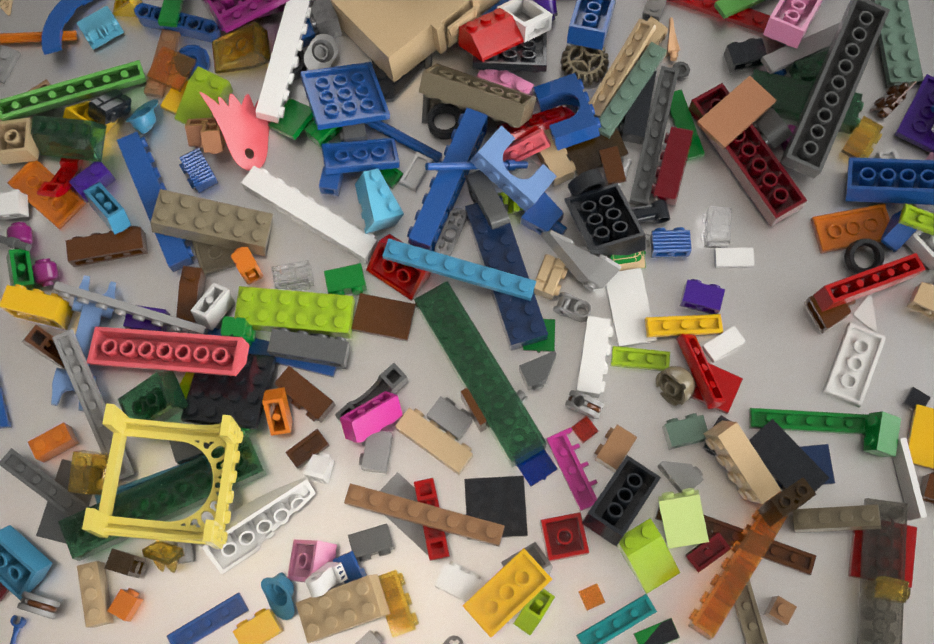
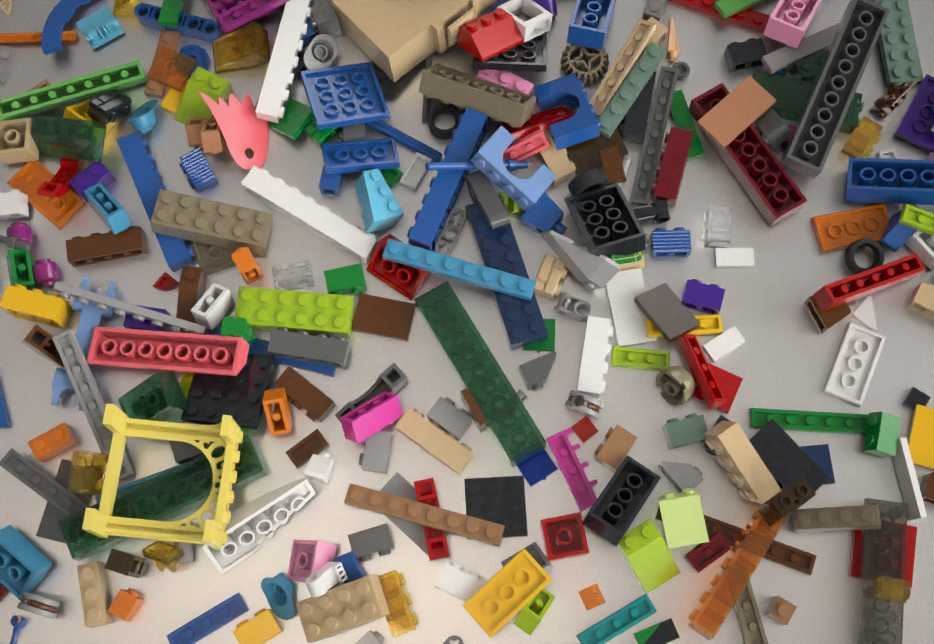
none -> red tile [153,272,179,292]
none -> tile [634,283,700,343]

